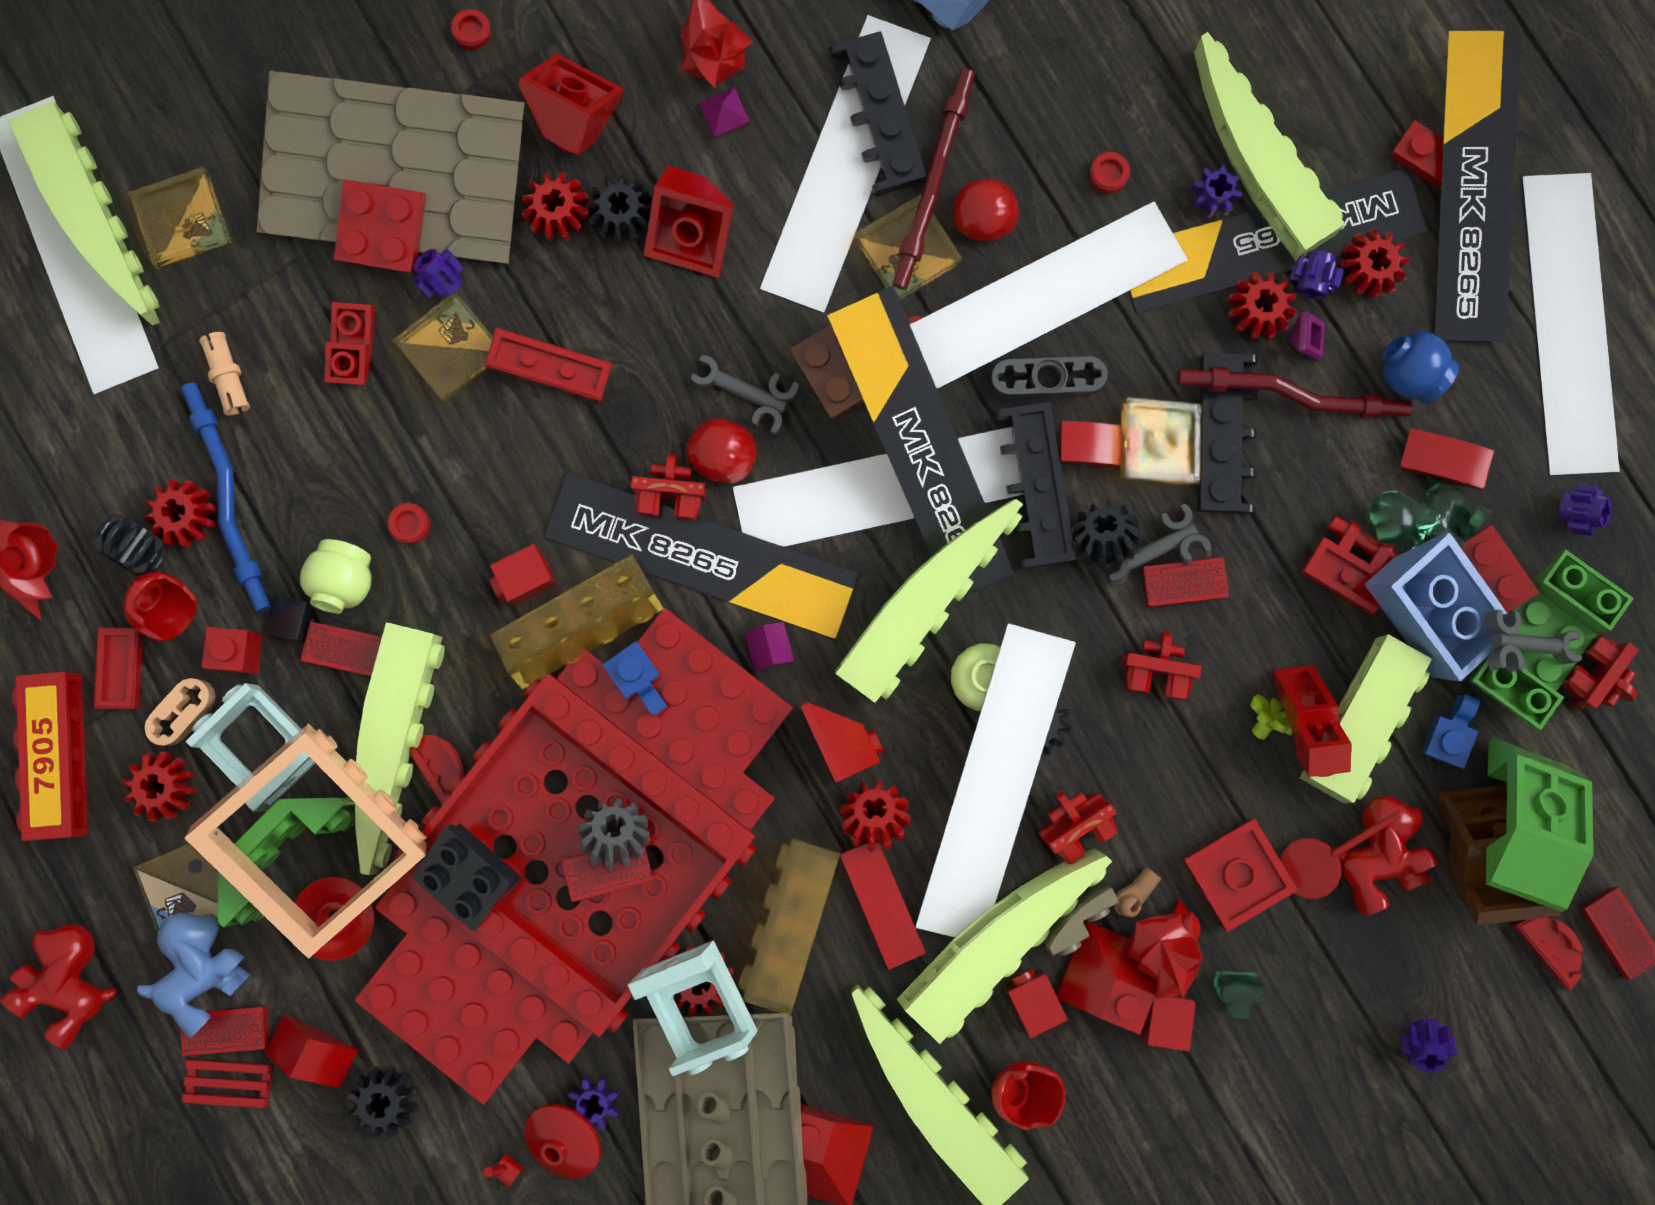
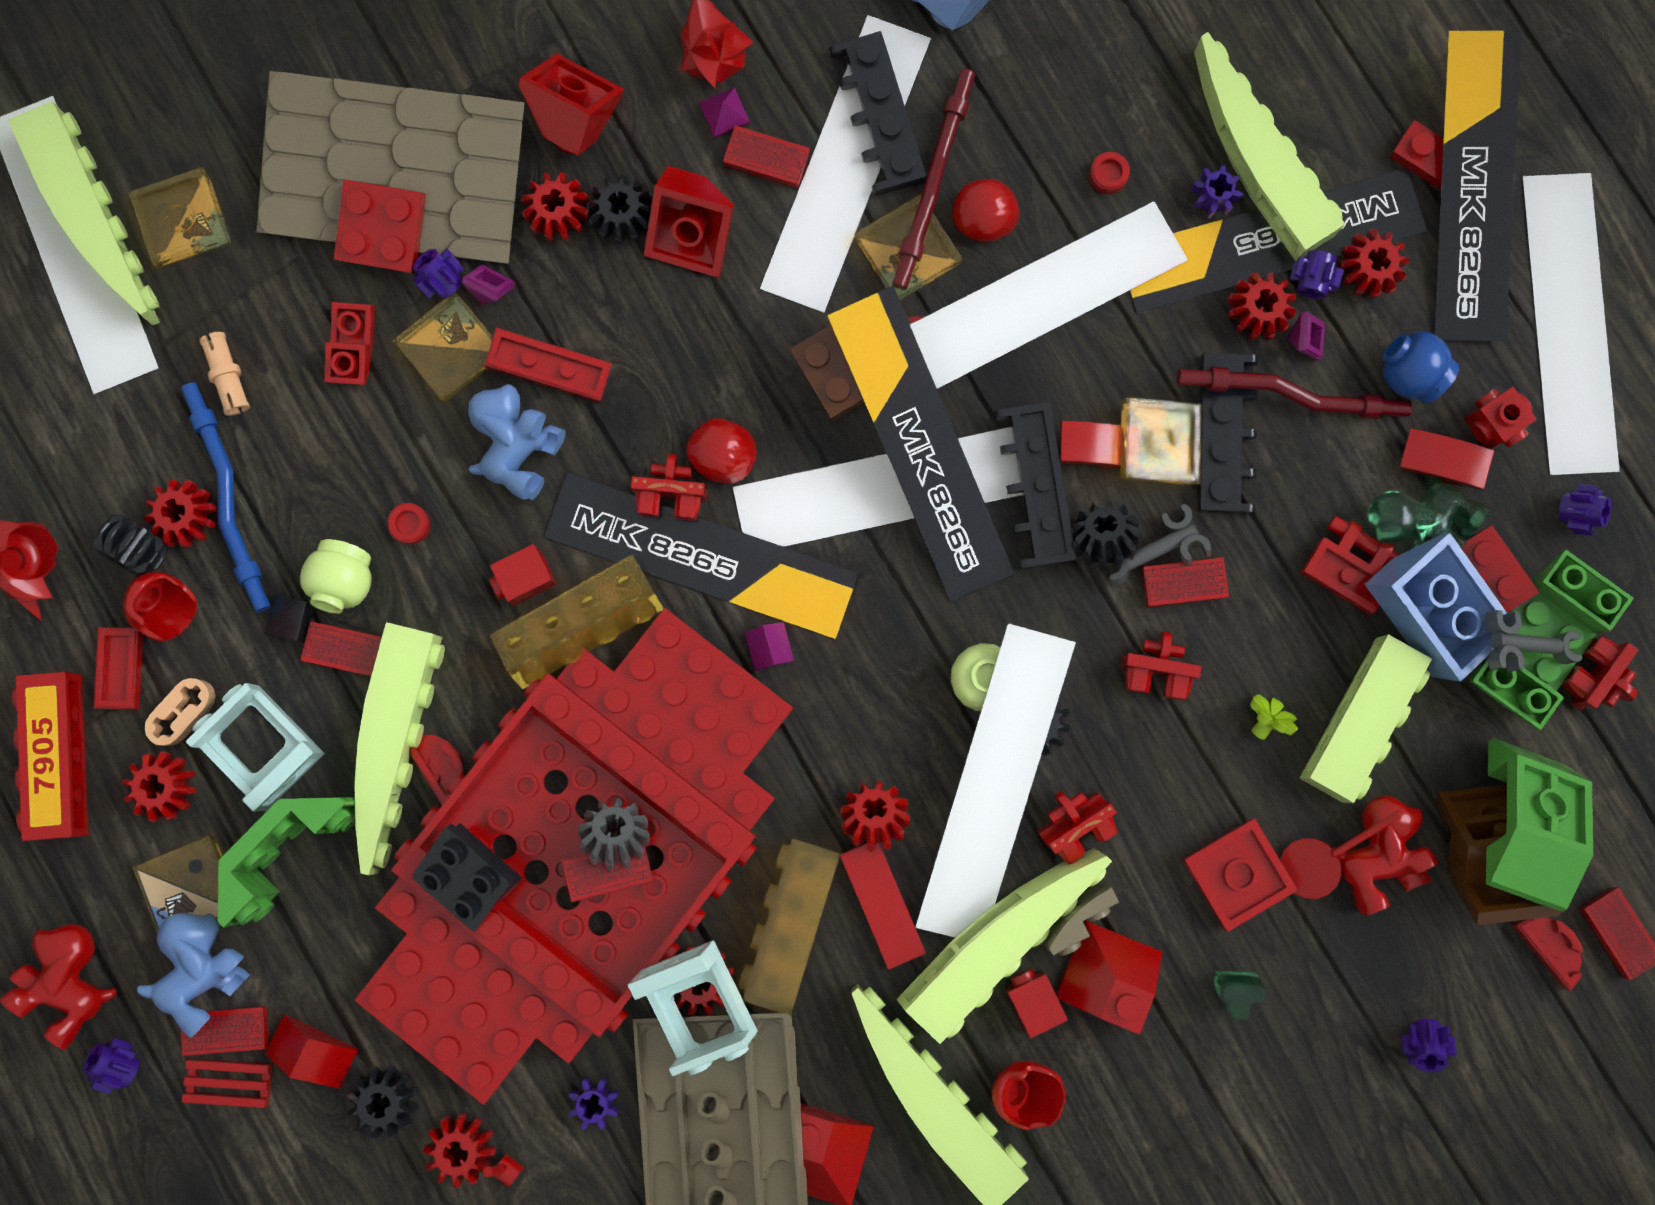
light nougat window [185,724,427,959] -> none
red brick [202,627,263,675] -> none
red dish [295,877,375,961] -> none
red tile [451,9,491,51] -> none
red dish [524,1104,601,1179] -> none
blue plate [603,641,668,716] -> none
dark grey bar [691,355,799,436] -> none
red slope [800,703,884,783] -> none
yellowish green slope [835,499,1023,703] -> none
dark grey beam [990,356,1108,399] -> none
medium nougat arm [1114,867,1161,918] -> none
red hair [1128,898,1203,1000] -> none
red panel [1141,993,1195,1052] -> none
red slope [1273,665,1352,777] -> none
blue plate [1421,694,1480,769] -> none
none -> dark purple gear [83,1037,139,1094]
none -> red gear [423,1113,496,1188]
none -> magenta slope [461,265,516,305]
none -> medium blue animal [468,384,566,500]
none -> red tile [723,125,810,189]
none -> red brick [1464,387,1537,449]

